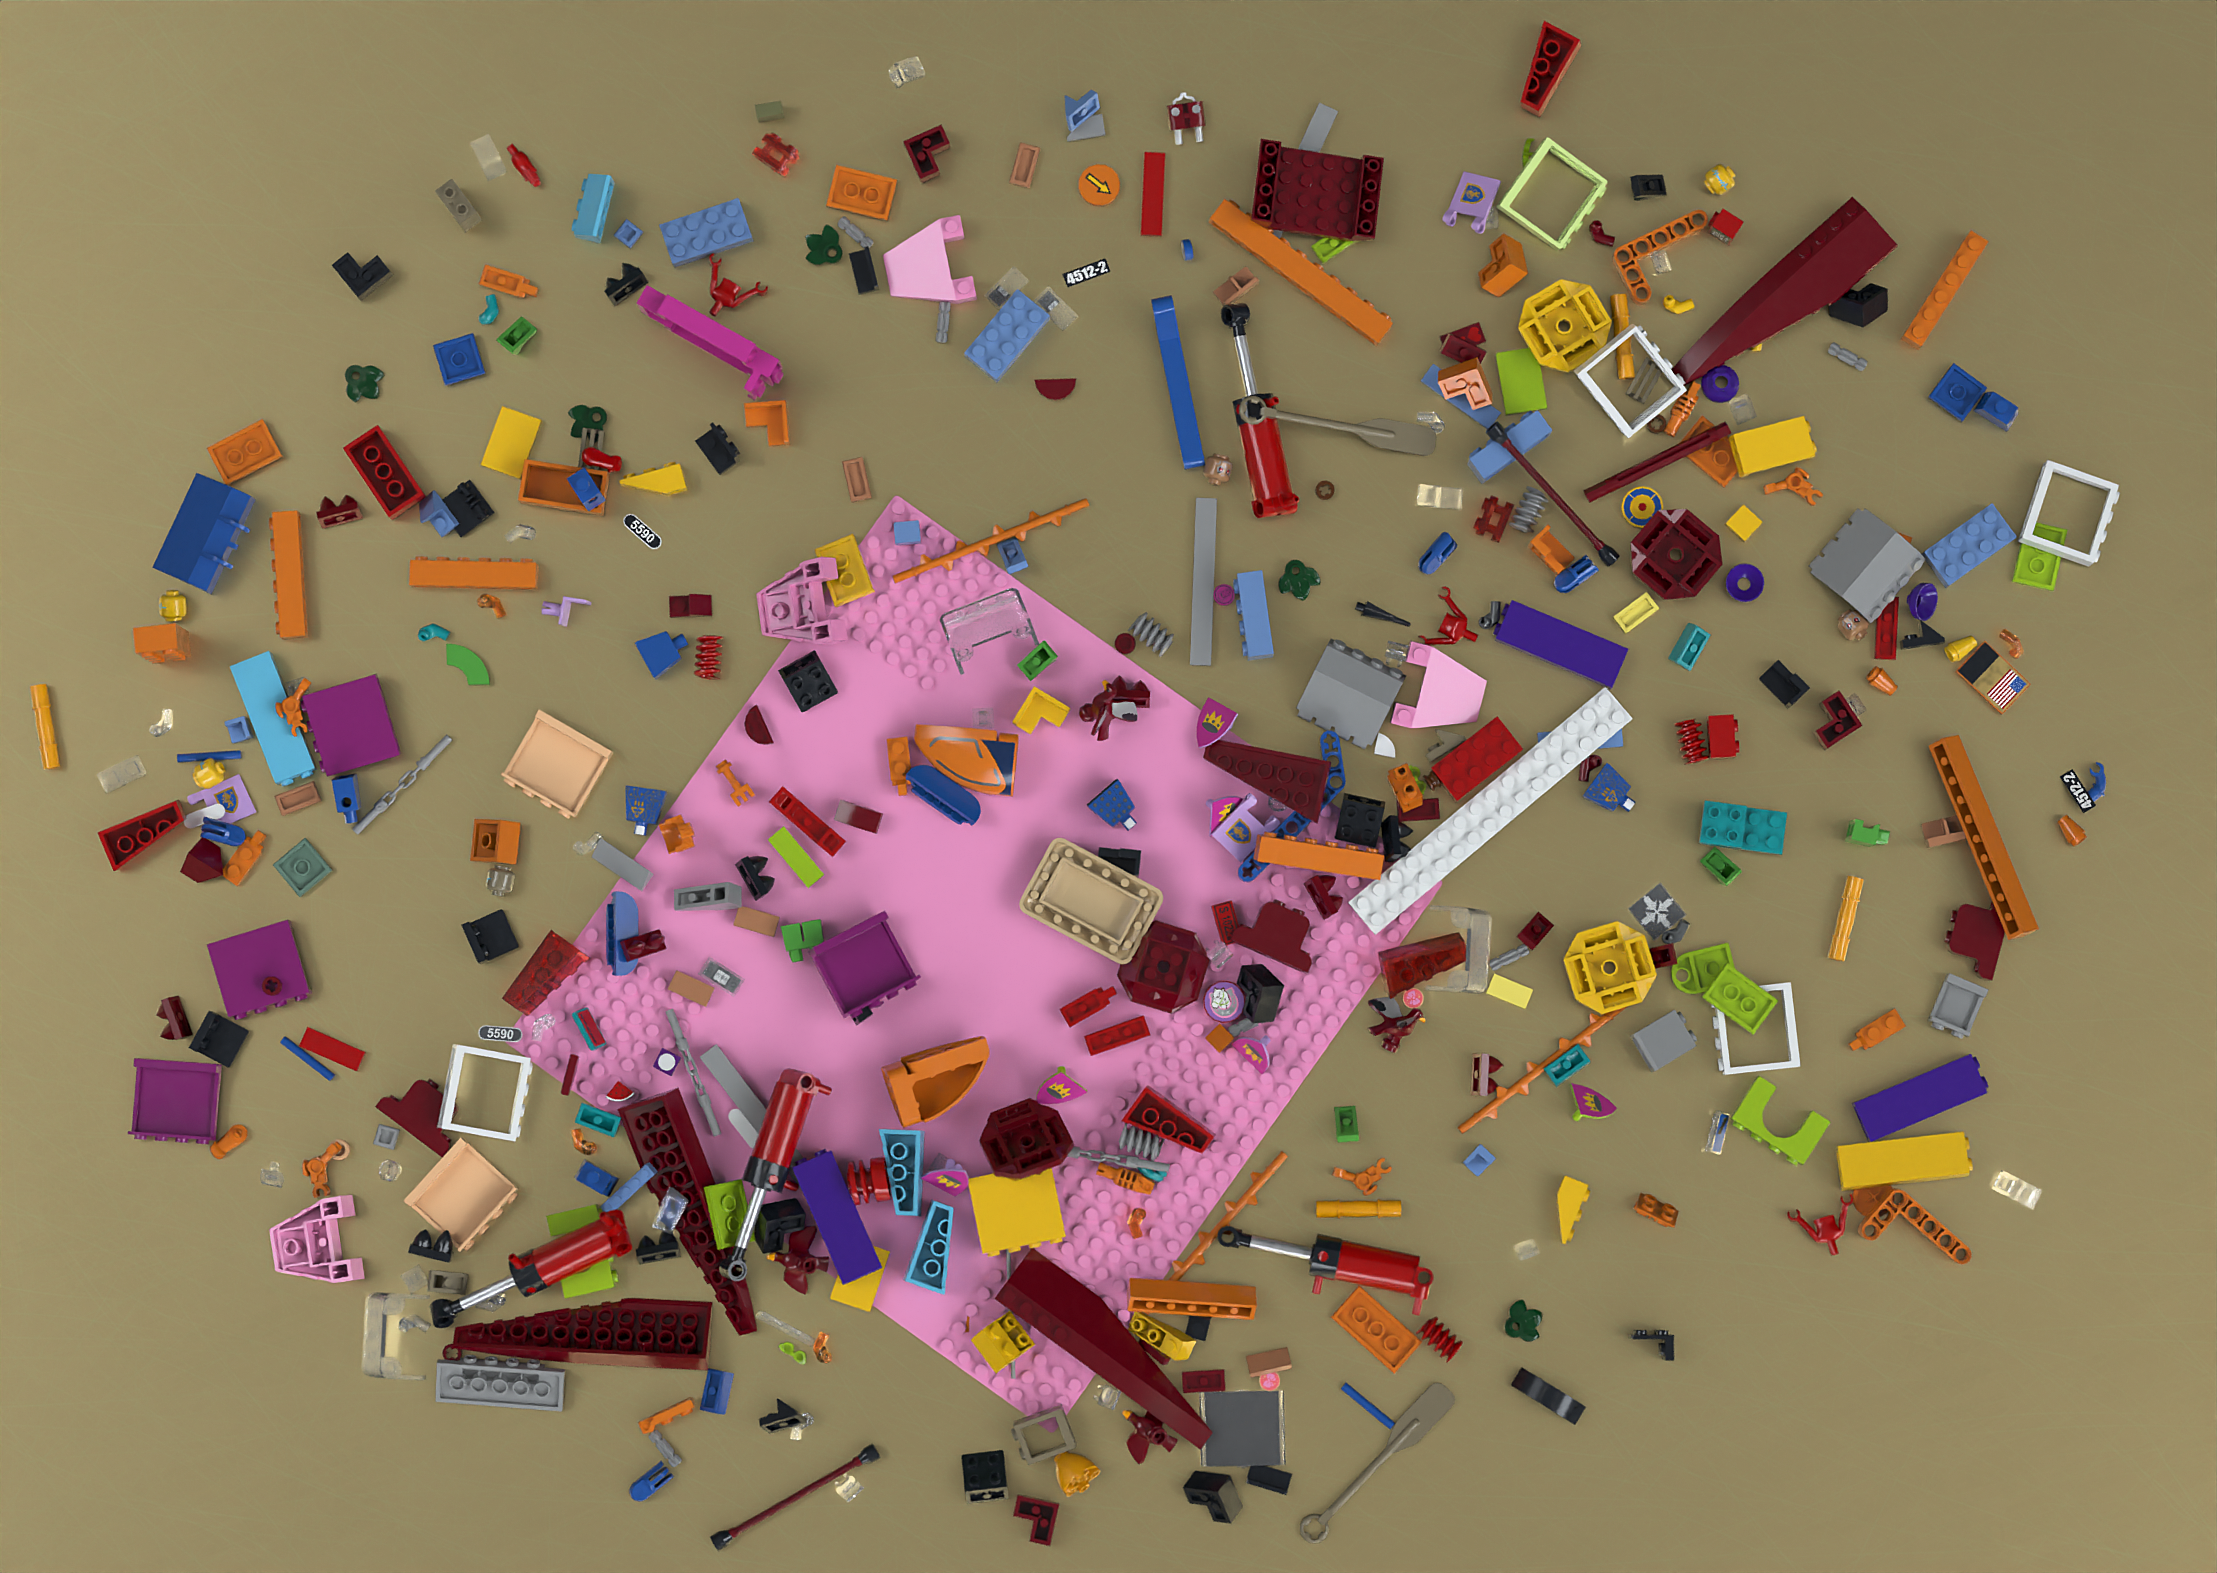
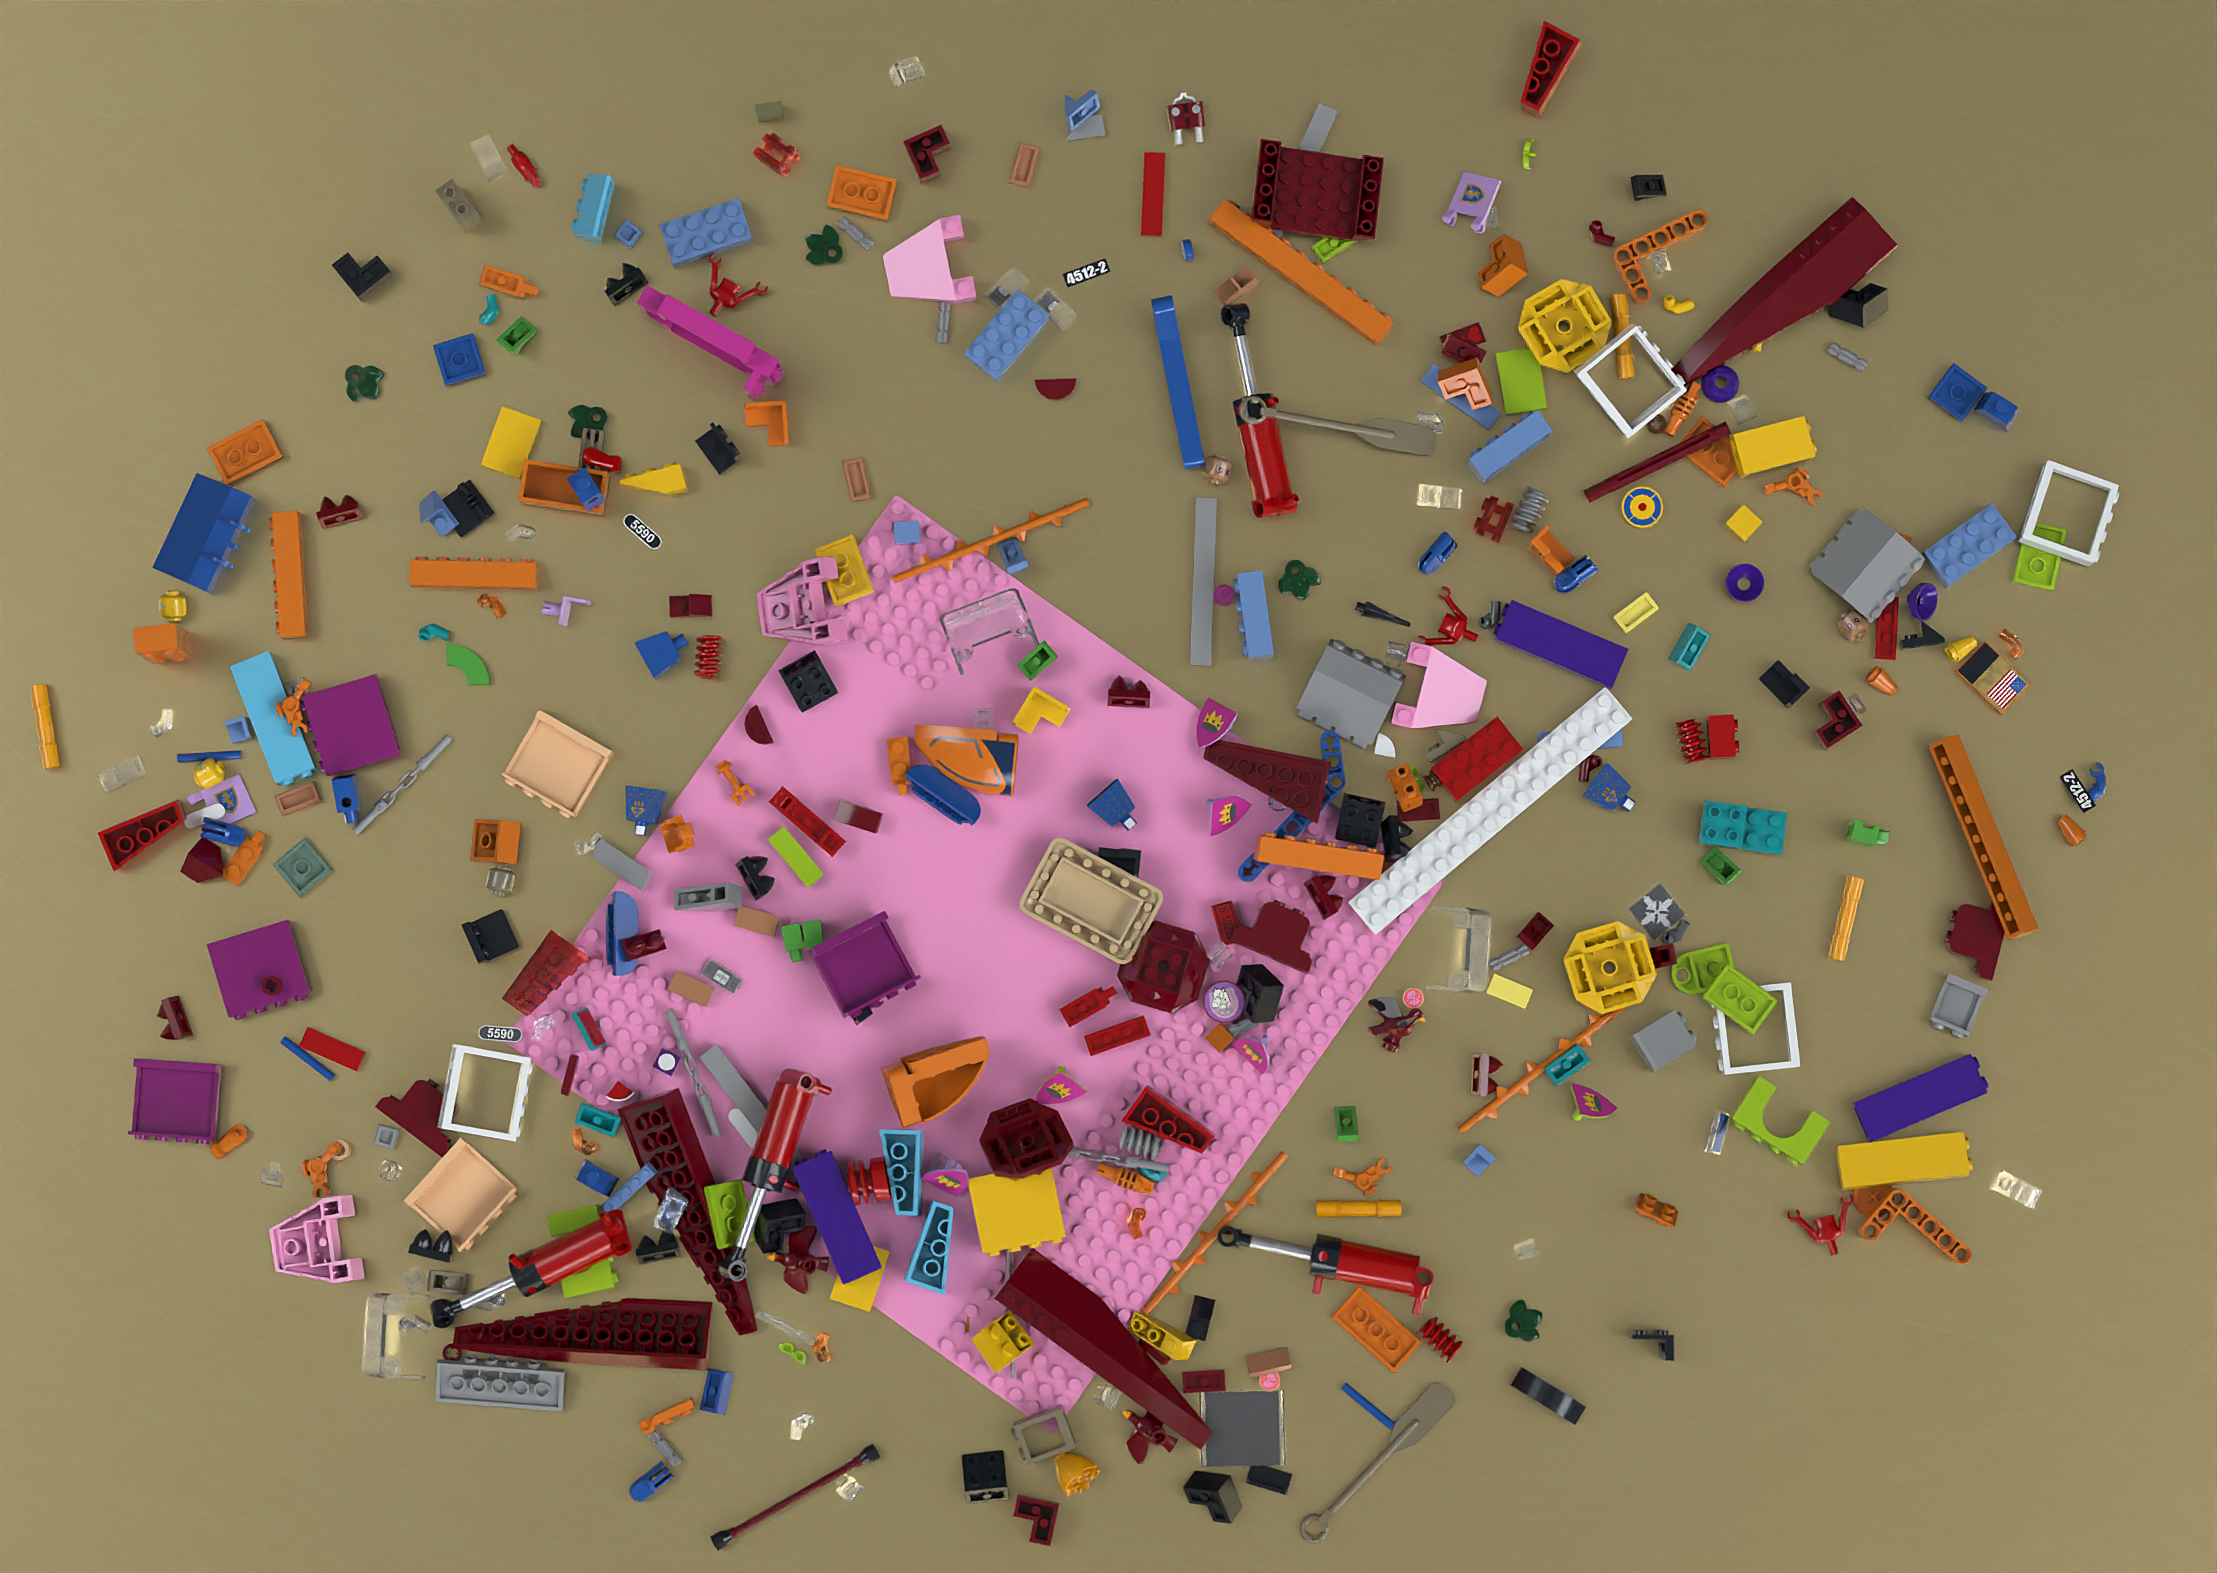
black bracket [189,1011,249,1068] -> none
red brick [343,425,426,520] -> none
black slope [759,1398,807,1434] -> none
black panel [849,246,879,295] -> none
orange tile [1079,164,1120,206] -> none
dark red animal [1079,680,1138,741] -> none
dark red tile [1115,633,1136,655] -> none
orange brick [1127,1278,1257,1320] -> none
light grey piece [1128,612,1174,657] -> none
lavender flag [1211,793,1280,862] -> none
reddish brown bush [1315,480,1335,500] -> none
clear red wedge [1378,932,1468,999] -> none
dark red hose [1485,421,1620,567] -> none
yellowish green window [1496,137,1608,251] -> none
yellow slope [1556,1176,1590,1244] -> none
dark tan tile [1626,357,1662,404] -> none
dark red piece [1630,509,1723,601] -> none
yellow head [1704,164,1736,195] -> none
red brick [1708,209,1744,246] -> none
orange hinge [1848,1008,1906,1051] -> none
orange brick [1901,230,1989,350] -> none
nougat panel [1921,815,1967,848] -> none

